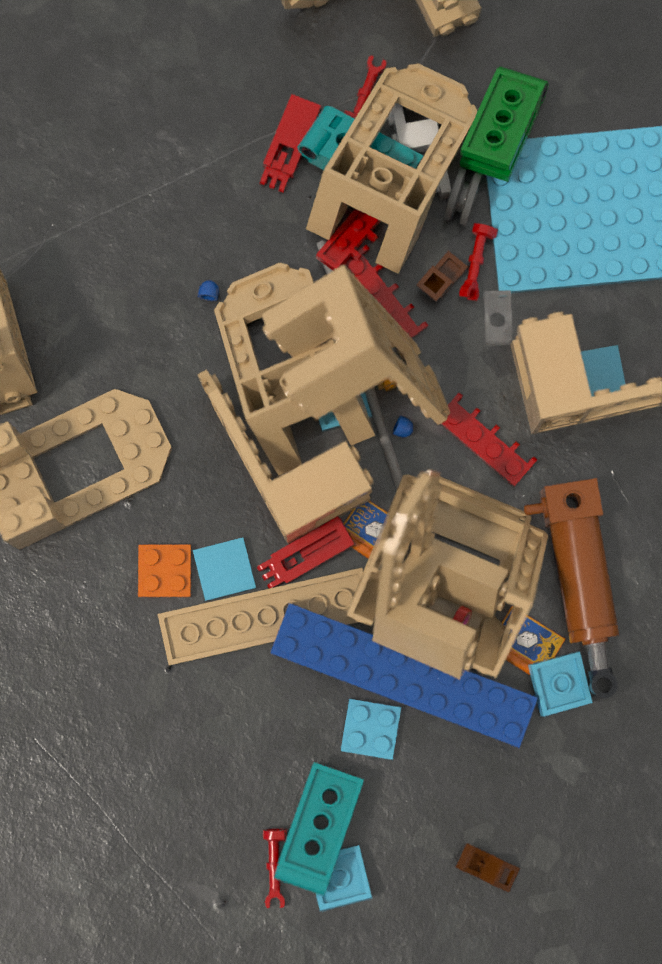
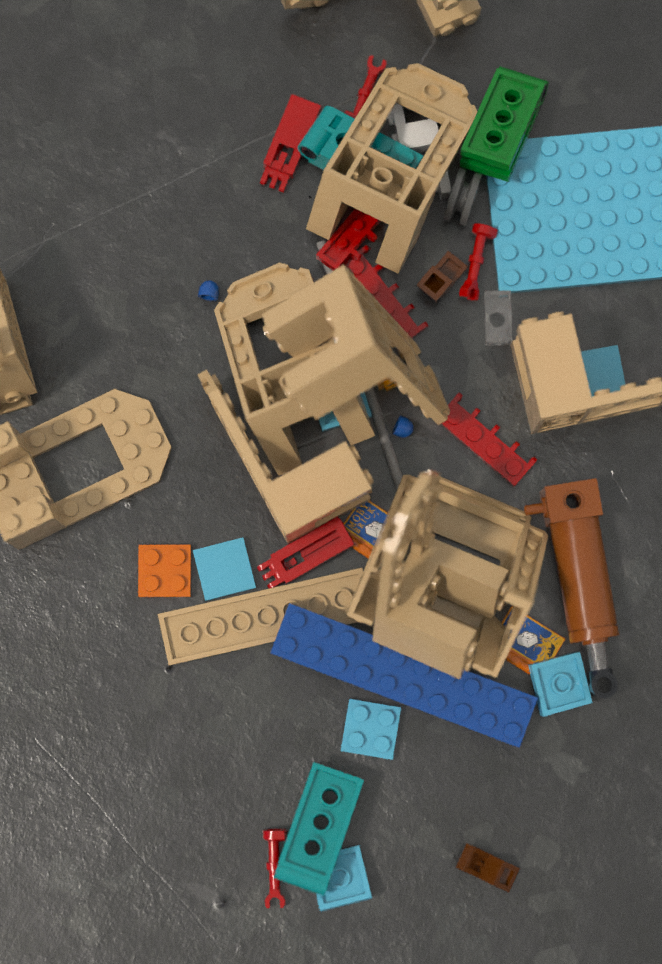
red tile [452,606,472,626] -> none

